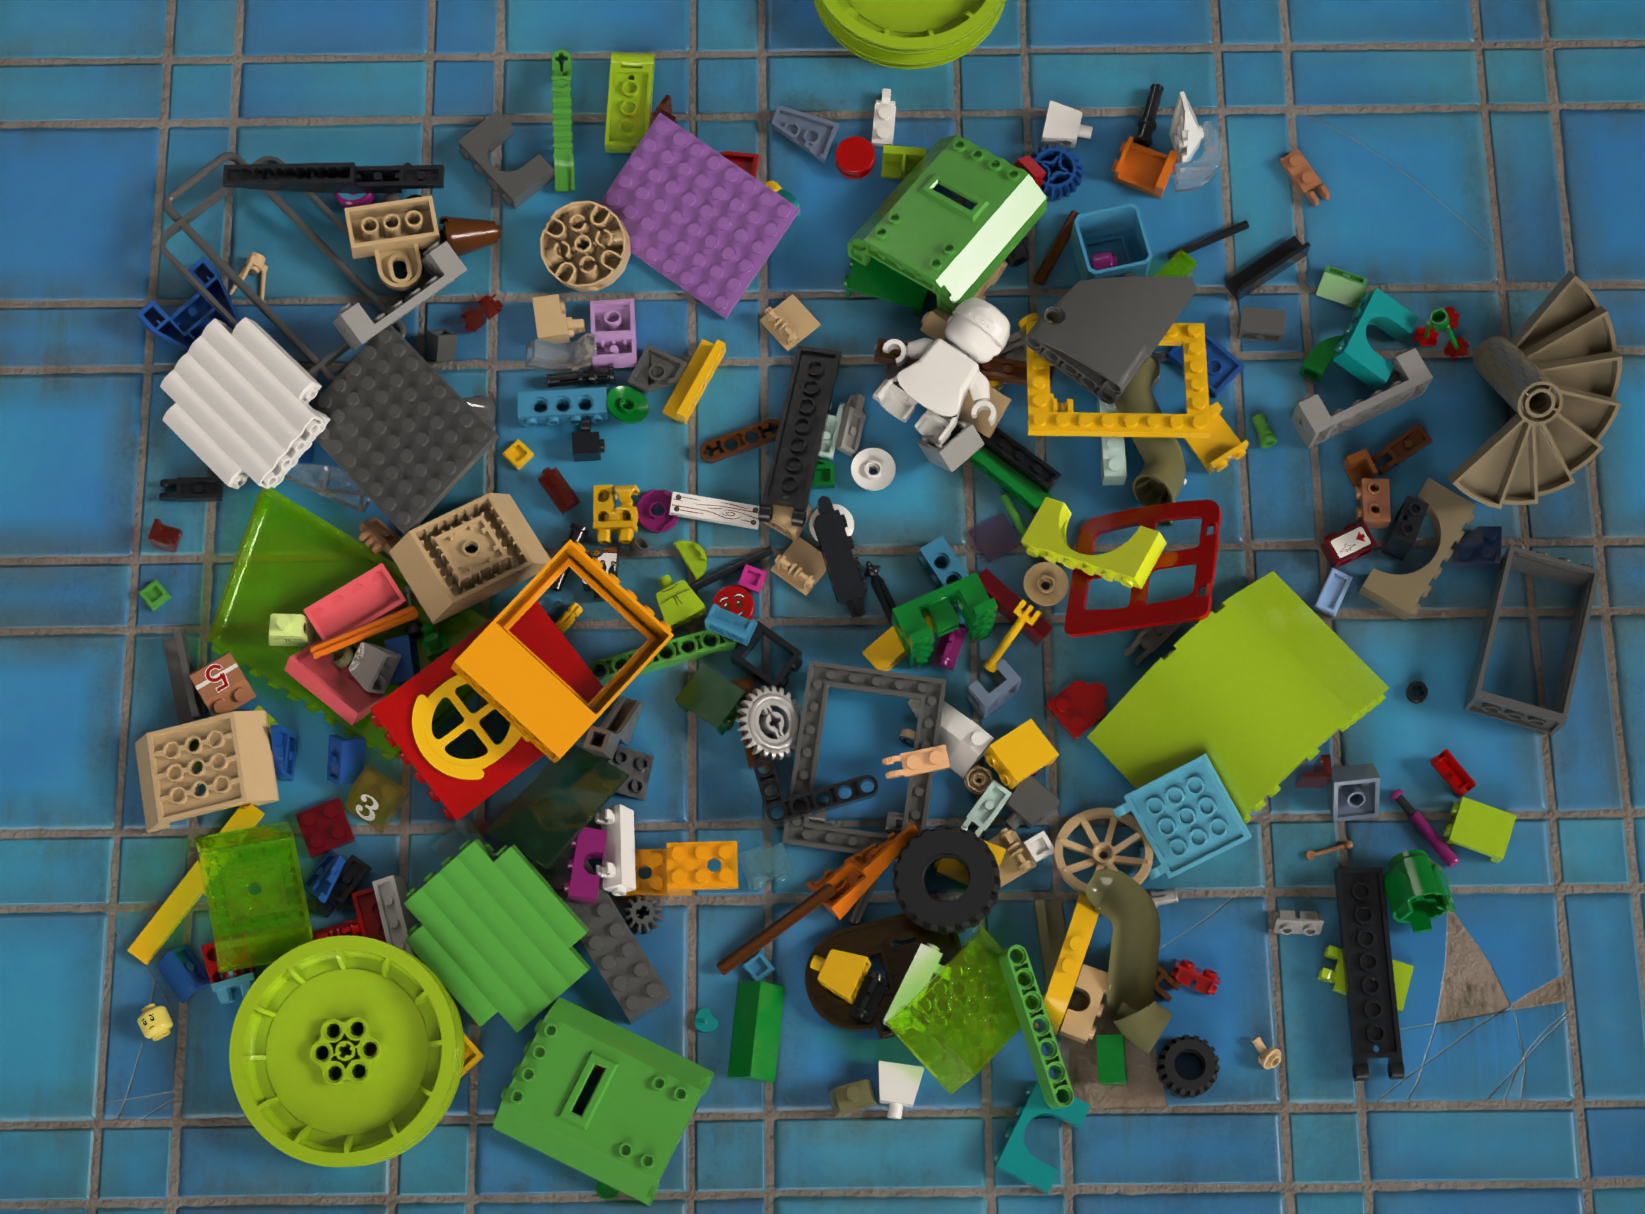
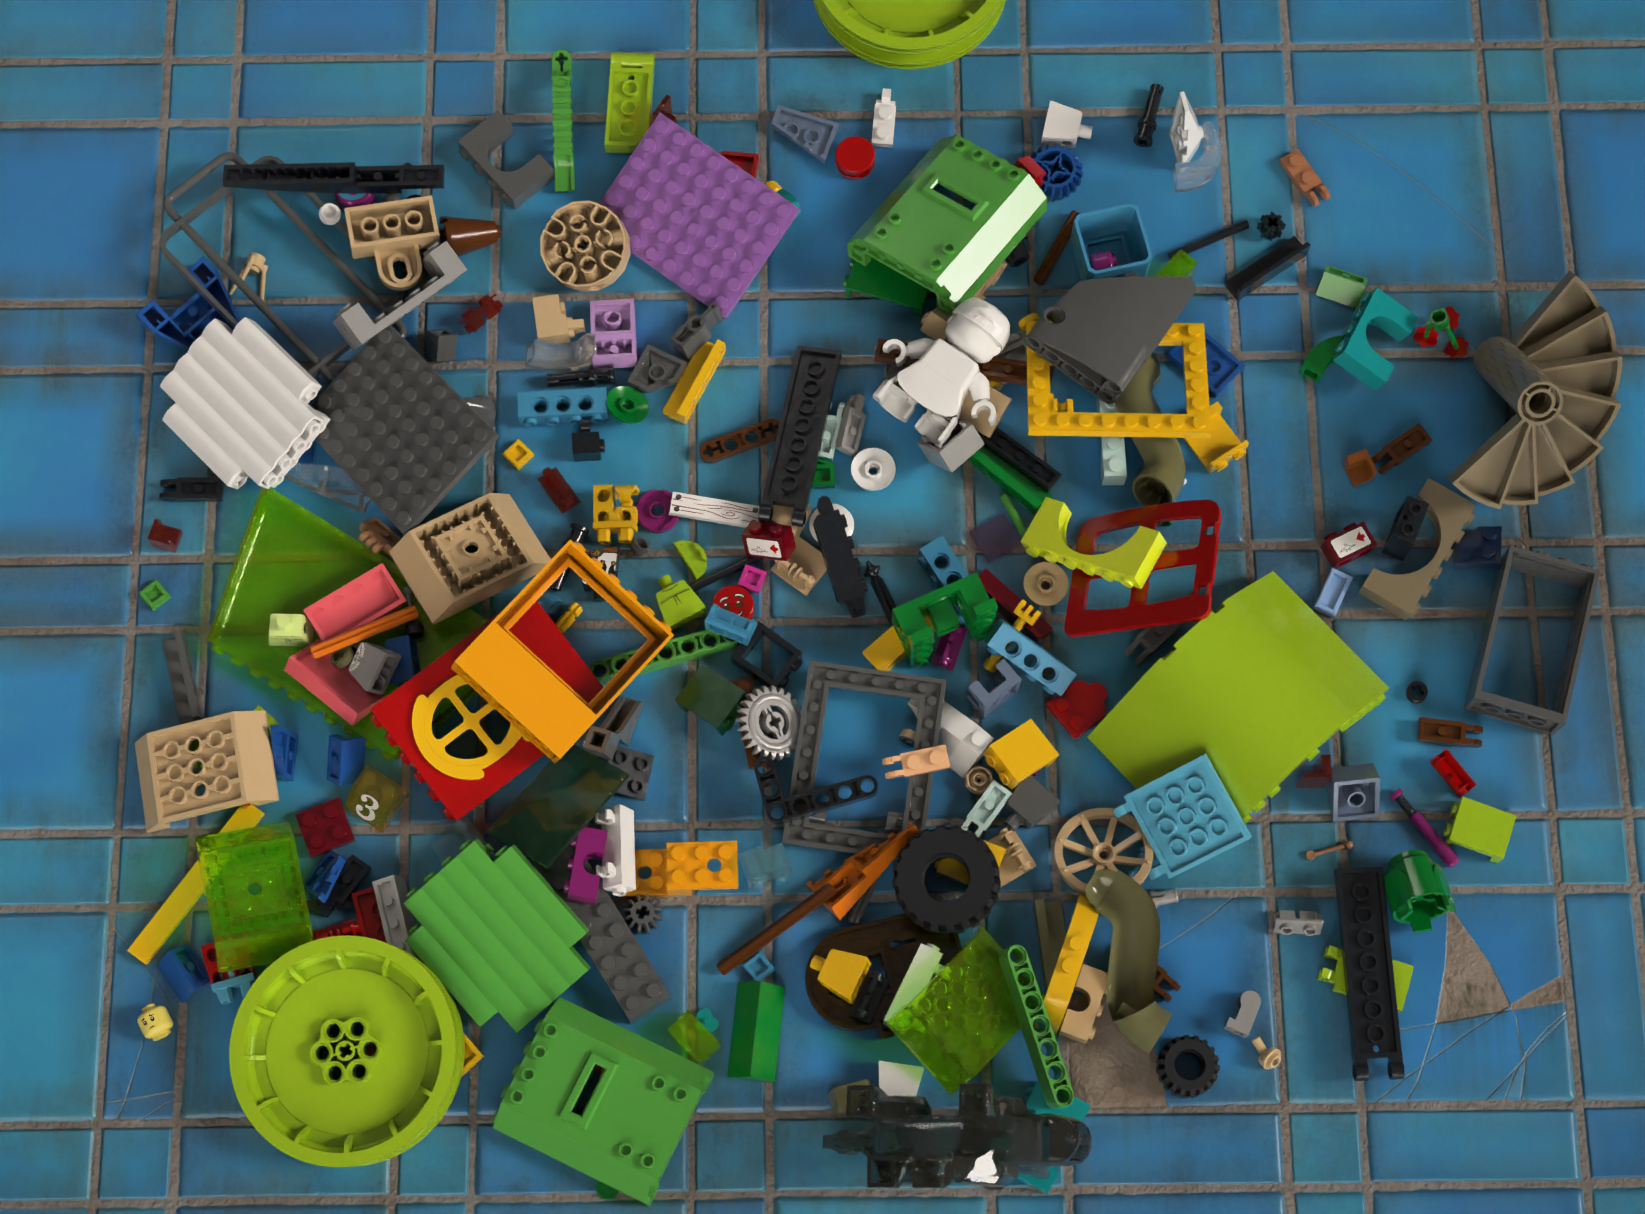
nougat slope [189,651,257,716] -> none
green hips [420,623,449,662] -> none
tan hinge [759,294,821,352] -> none
lime panel [881,145,927,180] -> none
white plate [1023,831,1054,863] -> none
green hinge [1096,1034,1127,1086] -> none
orange panel [1111,135,1179,199] -> none
red hinge [1170,959,1220,996] -> none
dark grey panel [1237,306,1286,343] -> none
bright green pin [1251,413,1277,449] -> none
light grey plate [1291,348,1433,449] -> none
nougat brick [1355,478,1391,529] -> none
none -> white plate [319,203,341,225]
none -> clear neon green panel [667,1010,722,1066]
none -> dark grey piece [669,302,724,359]
none -> dark red brick [741,521,796,561]
none -> clear smoke animal [822,1083,1092,1190]
none -> dark azure brick [984,618,1077,696]
none -> light grey leg [1223,990,1261,1038]
none -> black gear [1257,212,1286,241]
none -> reddish brown hinge [1417,717,1483,748]

